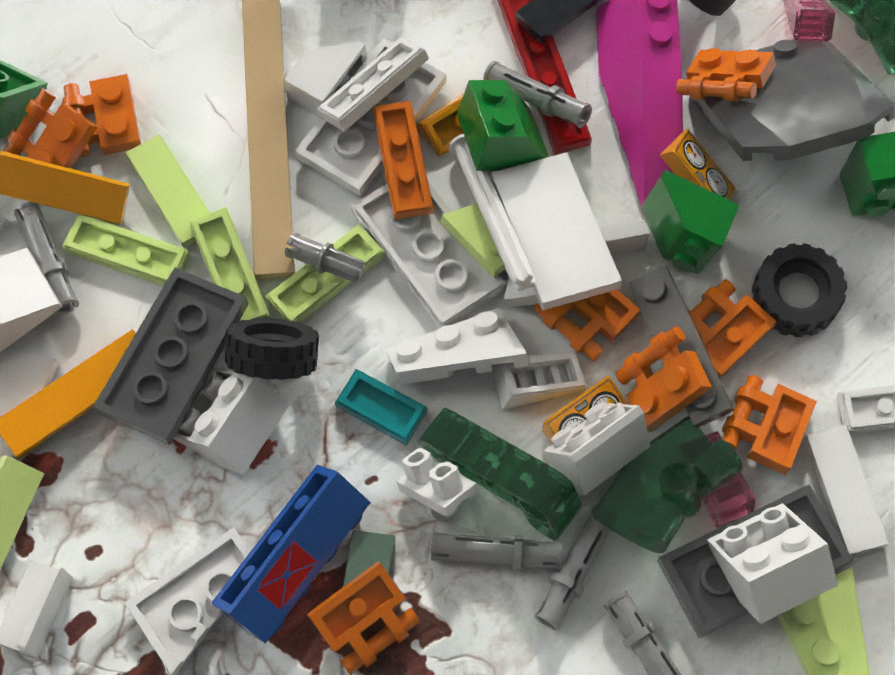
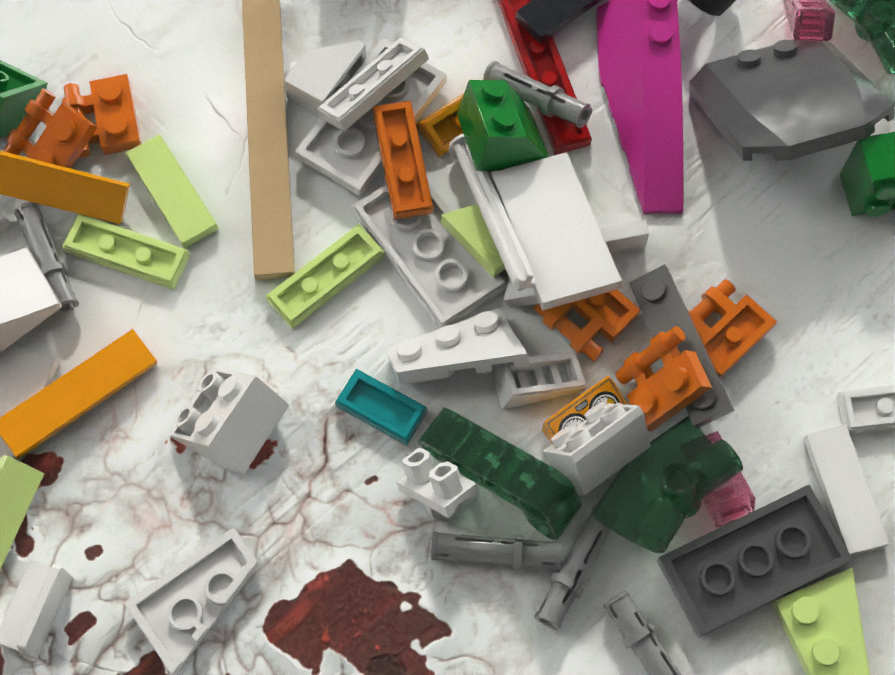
dark grey plate [93,267,249,445] -> none
yellowish green tile [189,207,270,320] -> none
blue brick [211,464,371,644] -> none
black tyre [225,318,319,380] -> none
light grey axle [285,232,365,283] -> none
orange plate [307,561,421,675] -> none
sand green tile [343,530,395,587] -> none
green slope [641,170,739,274] -> none
slope [660,129,736,200] -> none
orange plate [676,48,776,102] -> none
white slope [707,503,838,624] -> none
orange plate [720,375,817,476] -> none
black tyre [751,243,847,337] -> none

